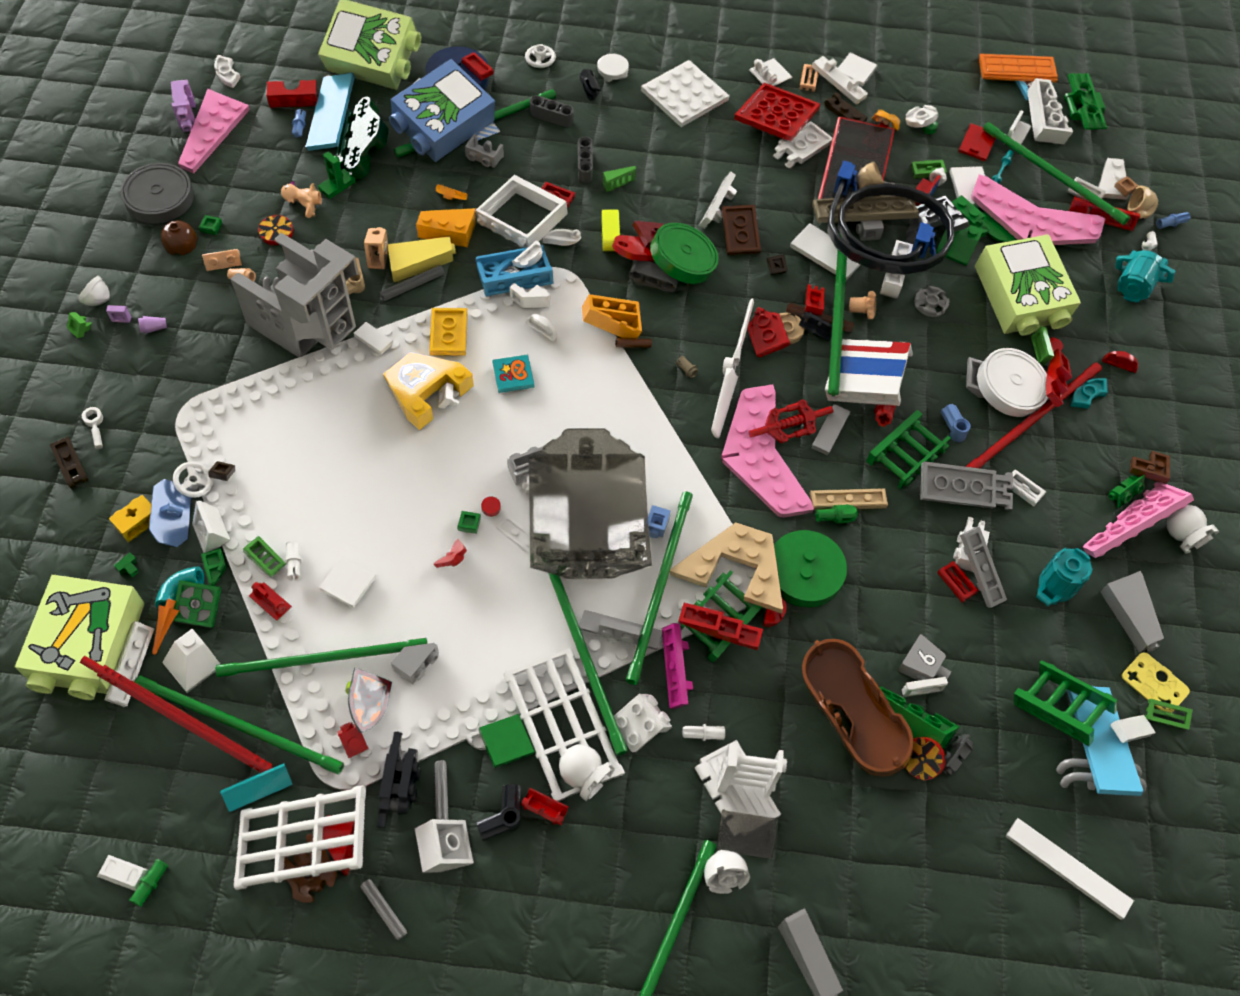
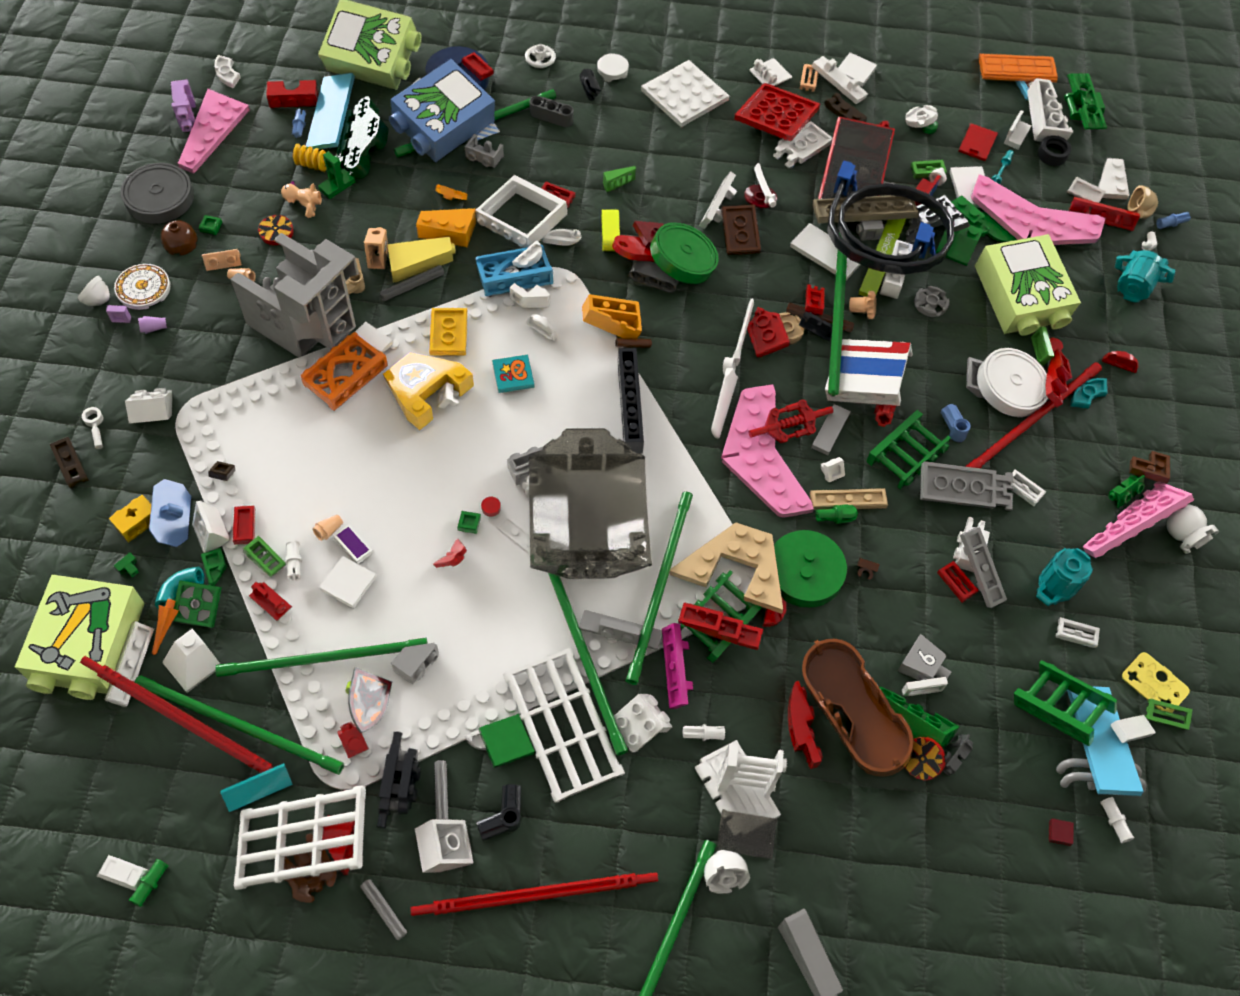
bright green tile [67,312,92,338] -> none
white piece [173,462,213,498] -> none
red hinge [521,788,569,825] -> none
white tile [559,745,615,801] -> none
dark grey beam [578,137,593,183] -> none
medium blue brick [644,505,671,538] -> none
dark tan pin [676,356,698,378] -> none
dark brown tile [767,254,788,275] -> none
tan piece [857,162,885,196] -> none
light orange animal [872,110,900,131] -> none
green piece [983,122,1130,225] -> none
white tile [1005,818,1134,920] -> none
light grey slope [1100,571,1164,653] -> none
medium nougat tile [1114,176,1138,197] -> none
none -> tile [114,264,171,310]
none -> white slope [125,388,172,423]
none -> red tile [233,505,256,545]
none -> yellow piece [293,143,326,172]
none -> orange fence [301,332,388,411]
none -> light nougat cone [312,514,343,541]
none -> tile [333,524,374,564]
none -> red axle [411,872,658,916]
none -> black brick [617,348,644,454]
none -> dark red dish [744,185,777,208]
none -> white sword [754,163,776,207]
none -> red slope [788,681,823,769]
none -> white tile [821,457,845,482]
none -> reddish brown tile [857,557,880,580]
none -> lime tile [858,219,906,297]
none -> black tyre [1038,135,1071,166]
none -> dark red tile [1049,819,1074,846]
none -> white tile [1056,617,1100,648]
none -> white pin [1101,797,1134,843]

